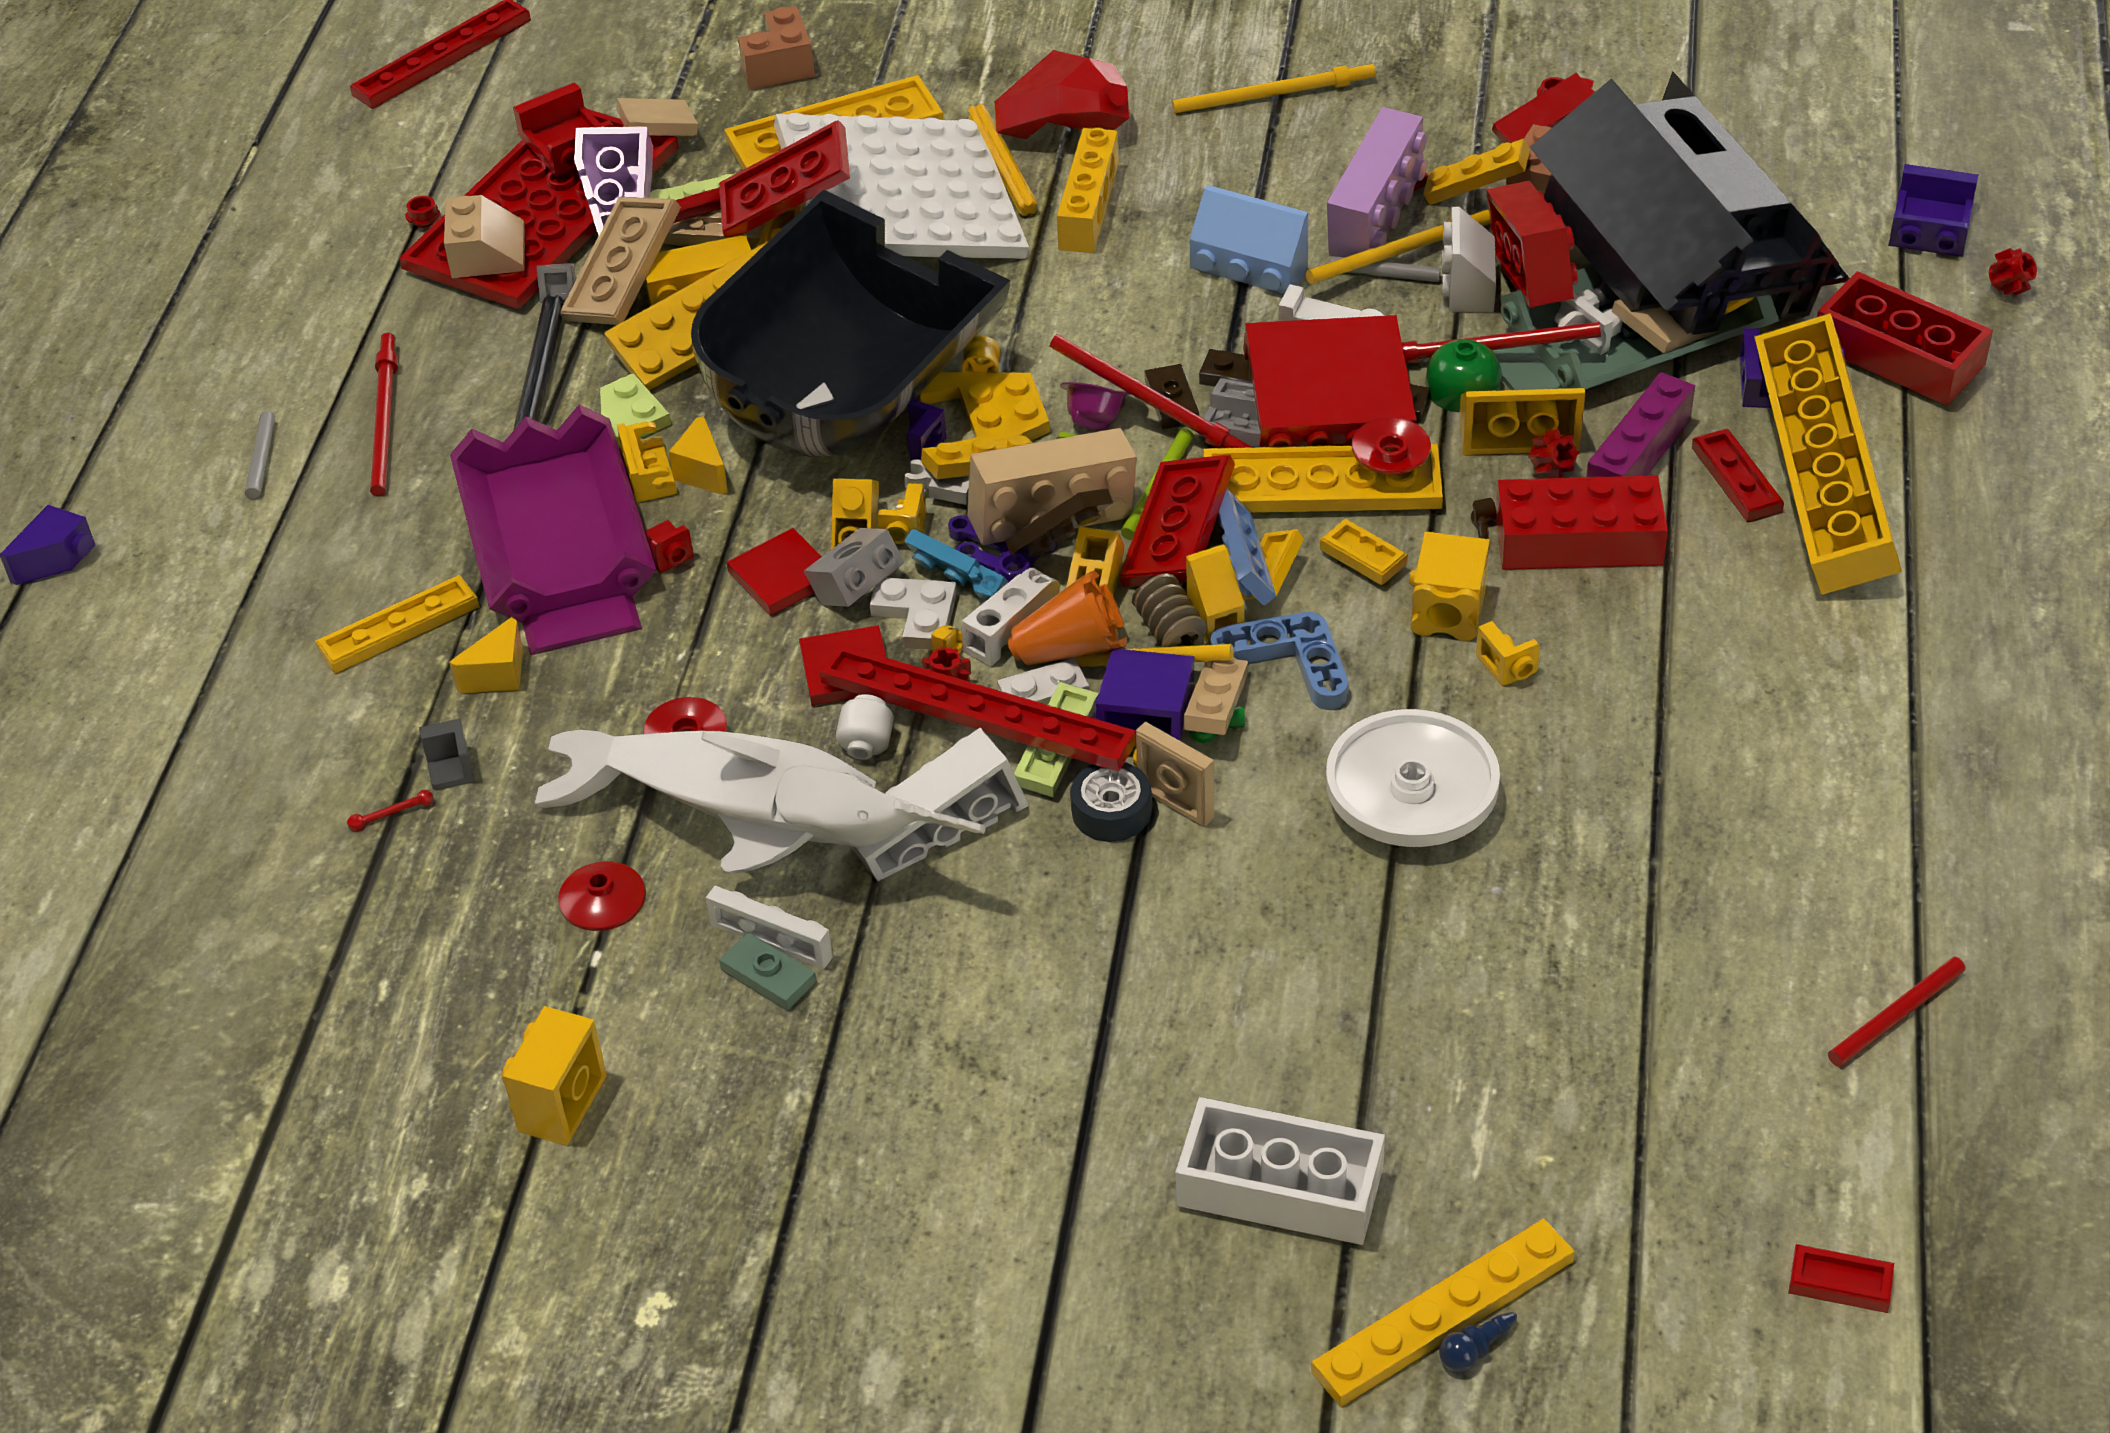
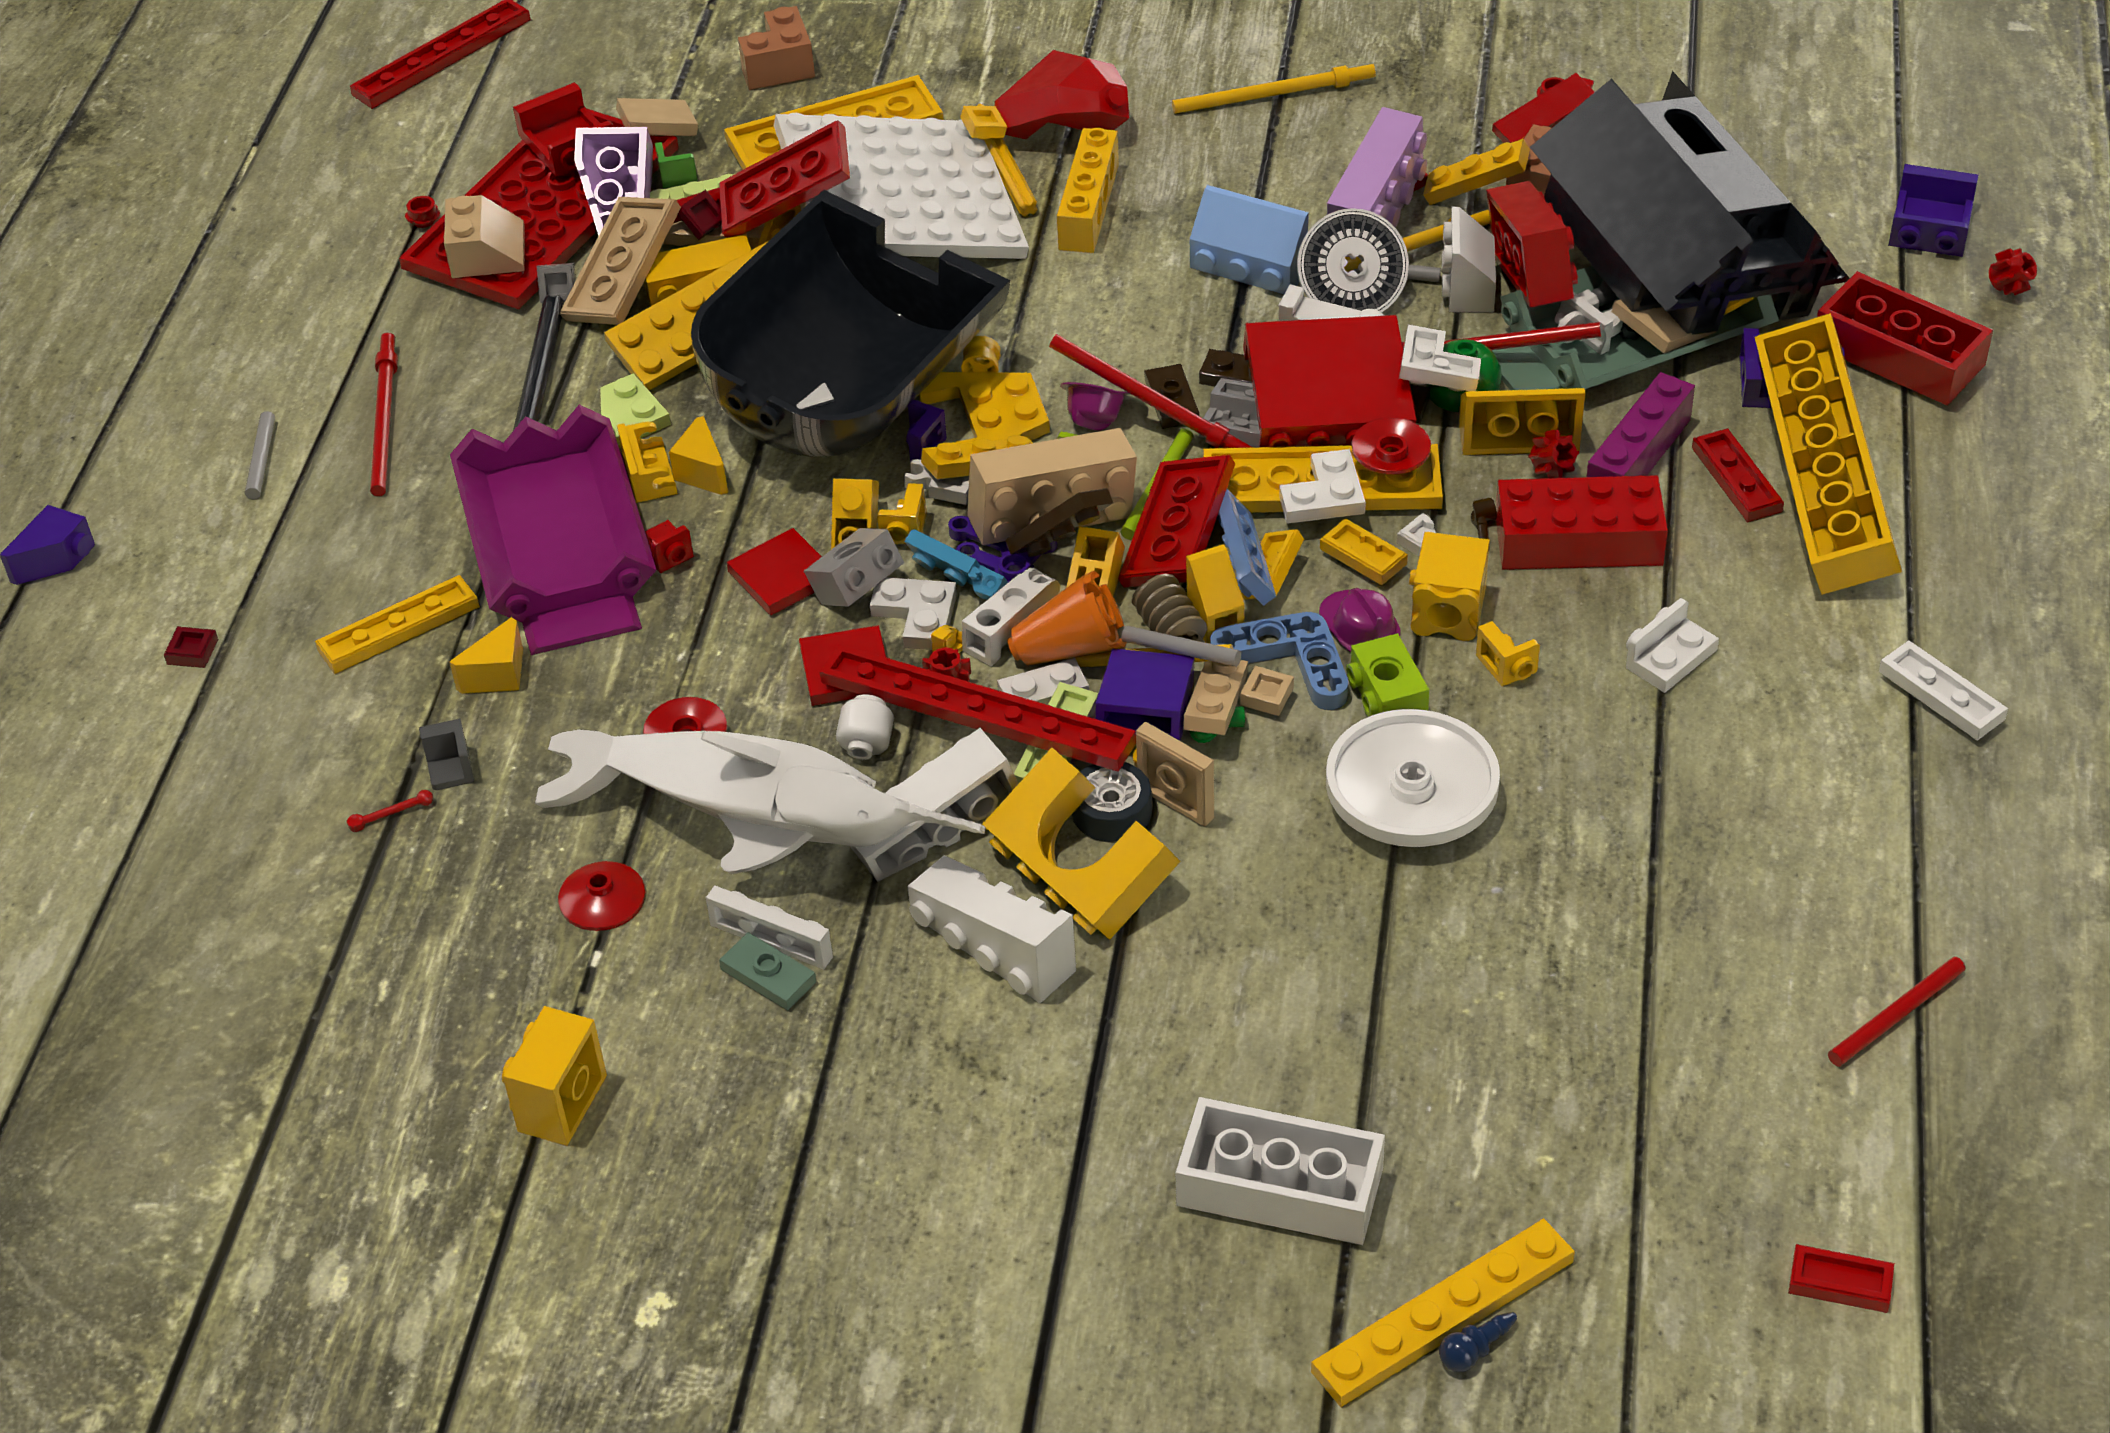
none -> dark red tile [164,626,219,668]
none -> bright green panel [655,142,698,189]
none -> dark red tile [678,189,722,240]
none -> white wedge [908,855,1076,1003]
none -> yellow plate [960,106,1007,140]
none -> yellow arch [982,748,1181,940]
none -> light grey bar [1121,626,1241,667]
none -> tan plate [1240,666,1294,716]
none -> white plate [1279,449,1366,524]
none -> piece [1297,208,1409,313]
none -> magenta piece [1319,588,1401,652]
none -> lime brick [1346,633,1430,717]
none -> white tile [1397,513,1436,556]
none -> white plate [1399,325,1481,391]
none -> white bracket [1626,598,1719,693]
none -> white plate [1879,640,2008,740]

